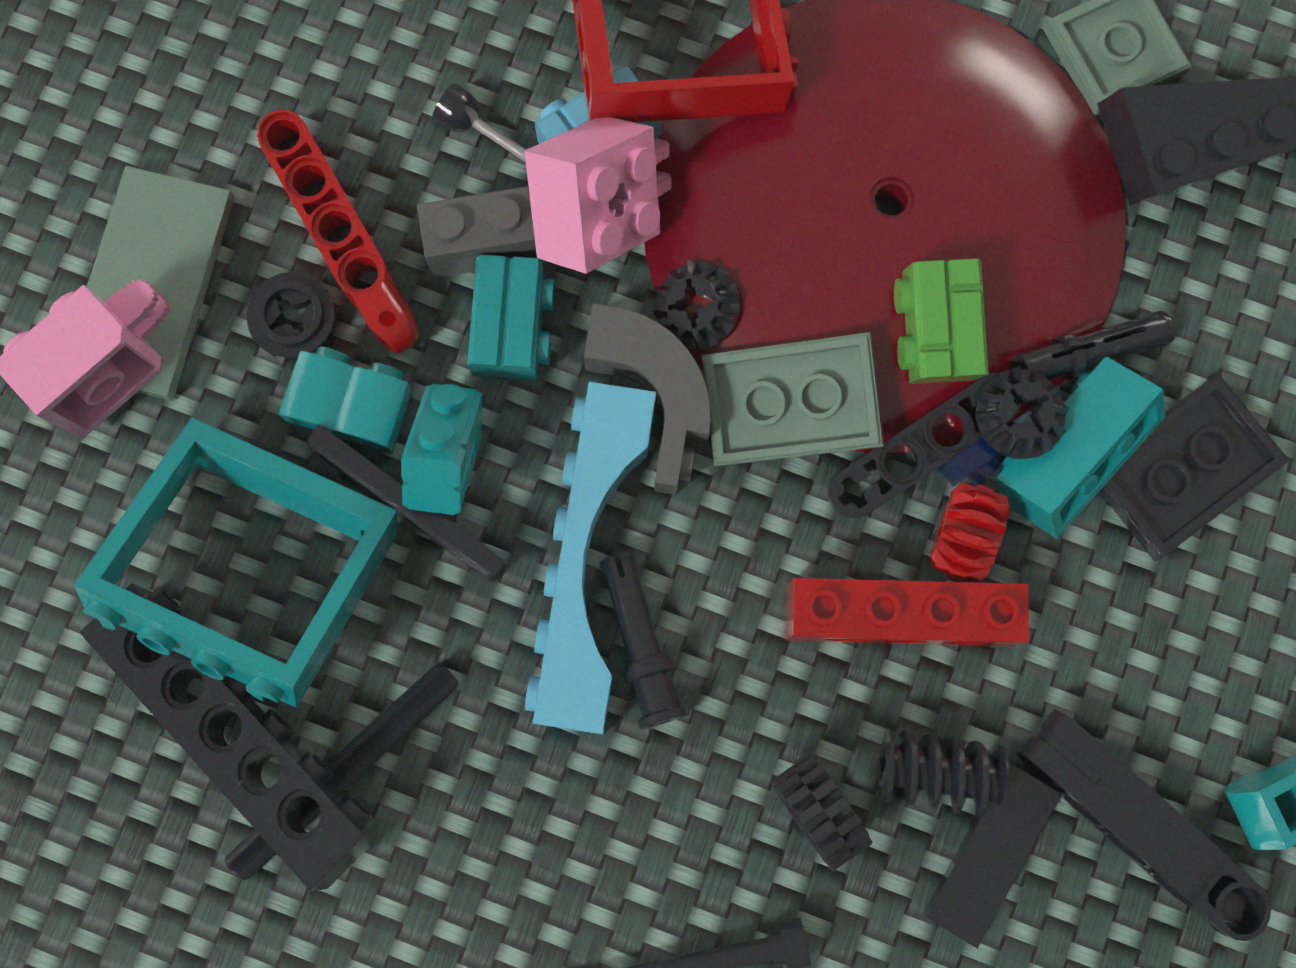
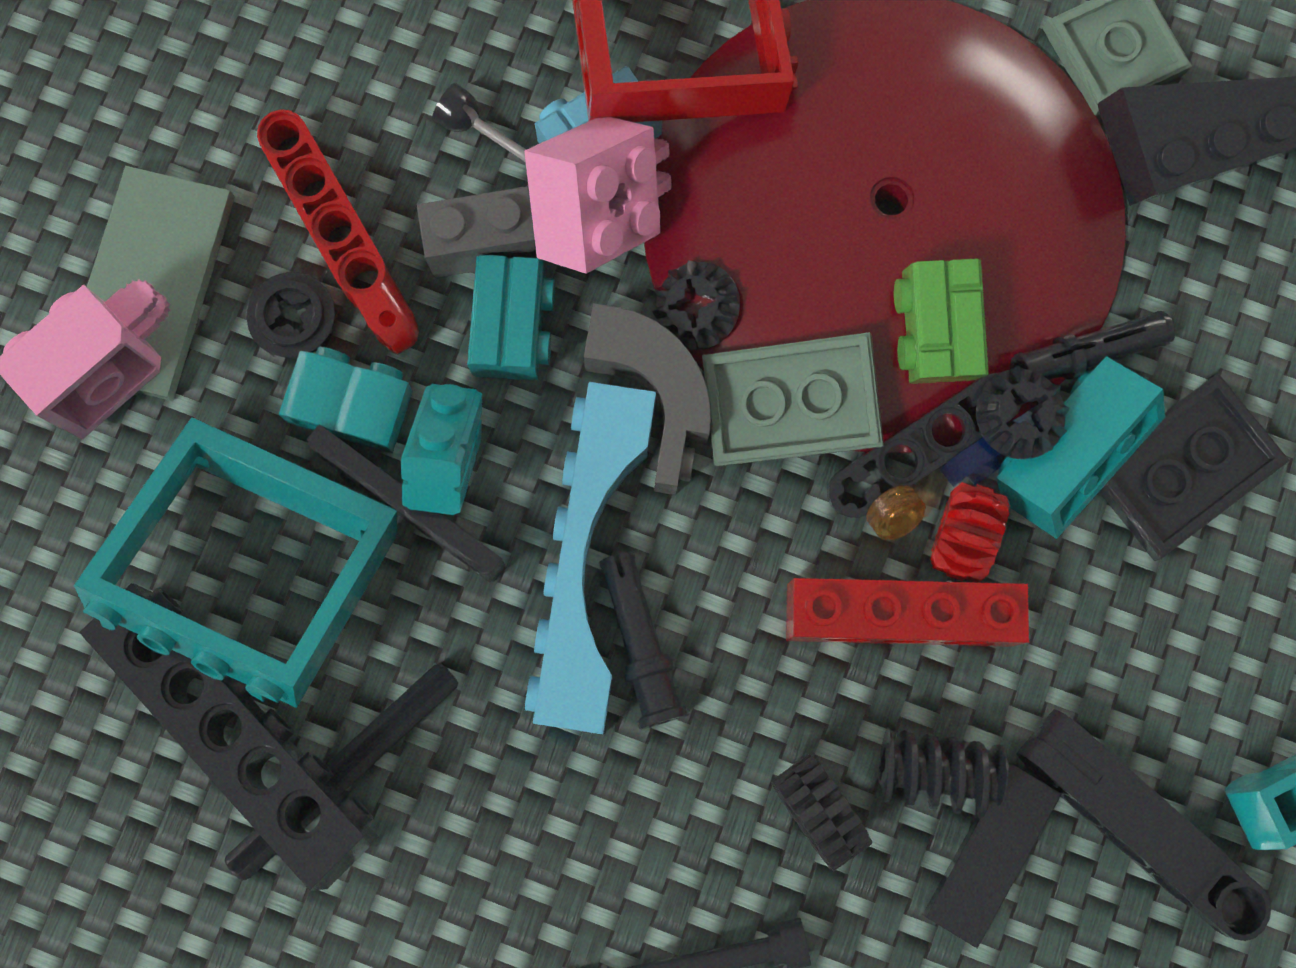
none -> clear orange tile [866,485,926,540]

